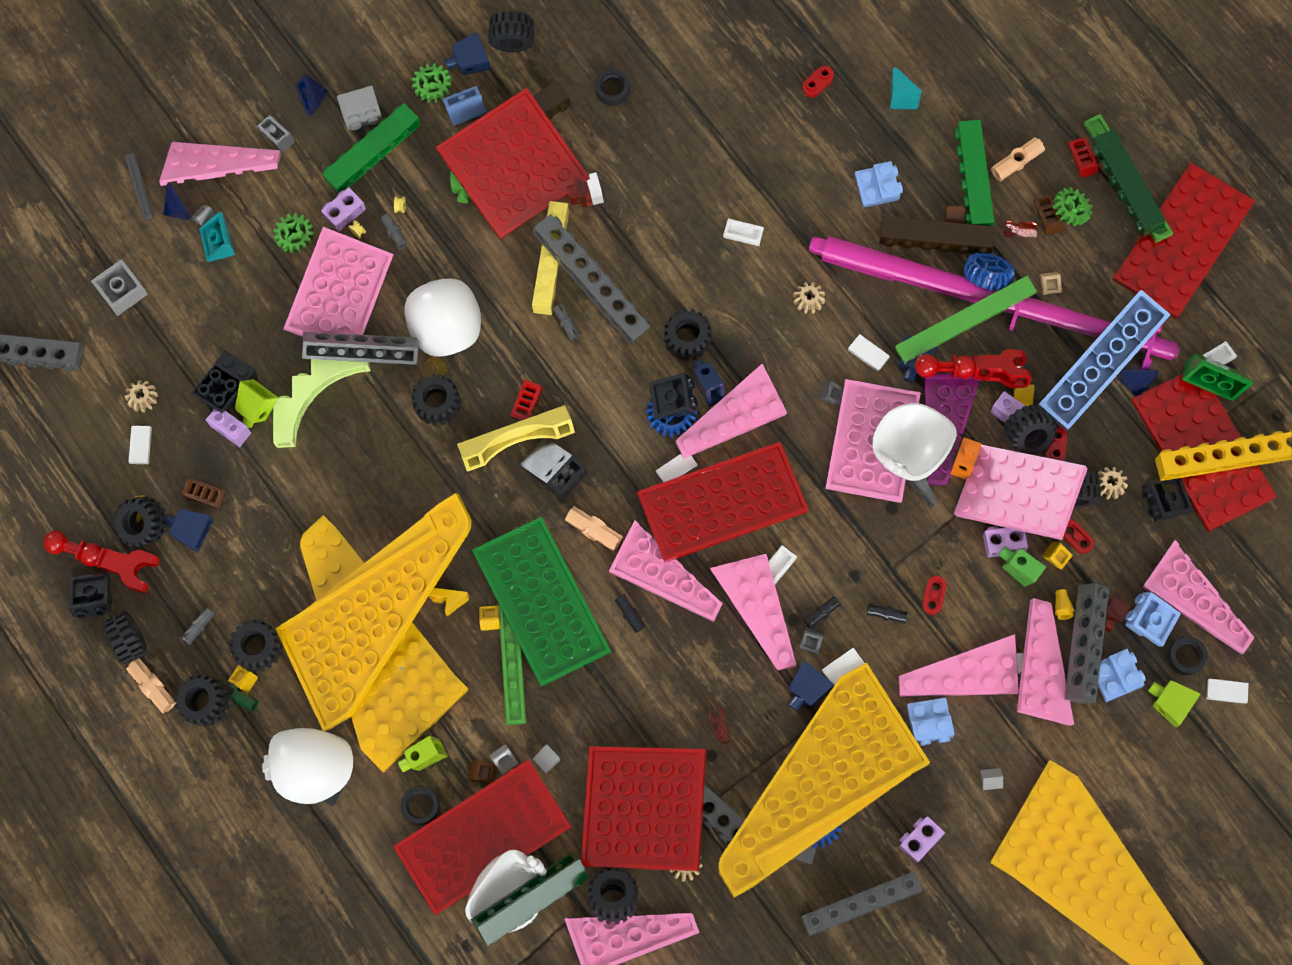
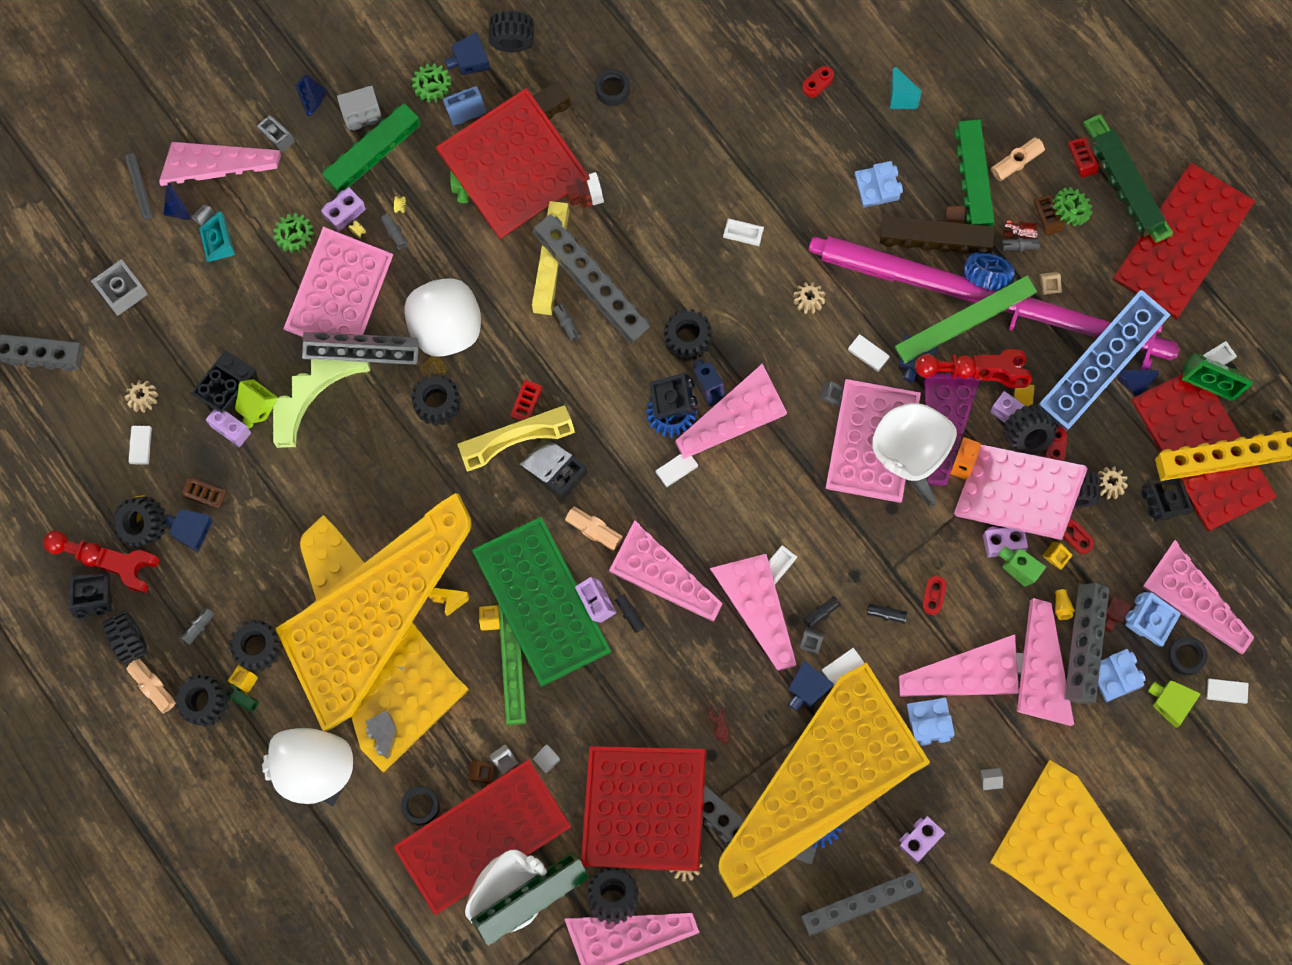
lime torso [398,736,448,772] -> none
red plate [637,442,809,563] -> none
none -> flat silver slope [365,710,398,759]
none -> lavender brick [575,577,617,623]
none -> dark grey pin [1001,237,1040,252]

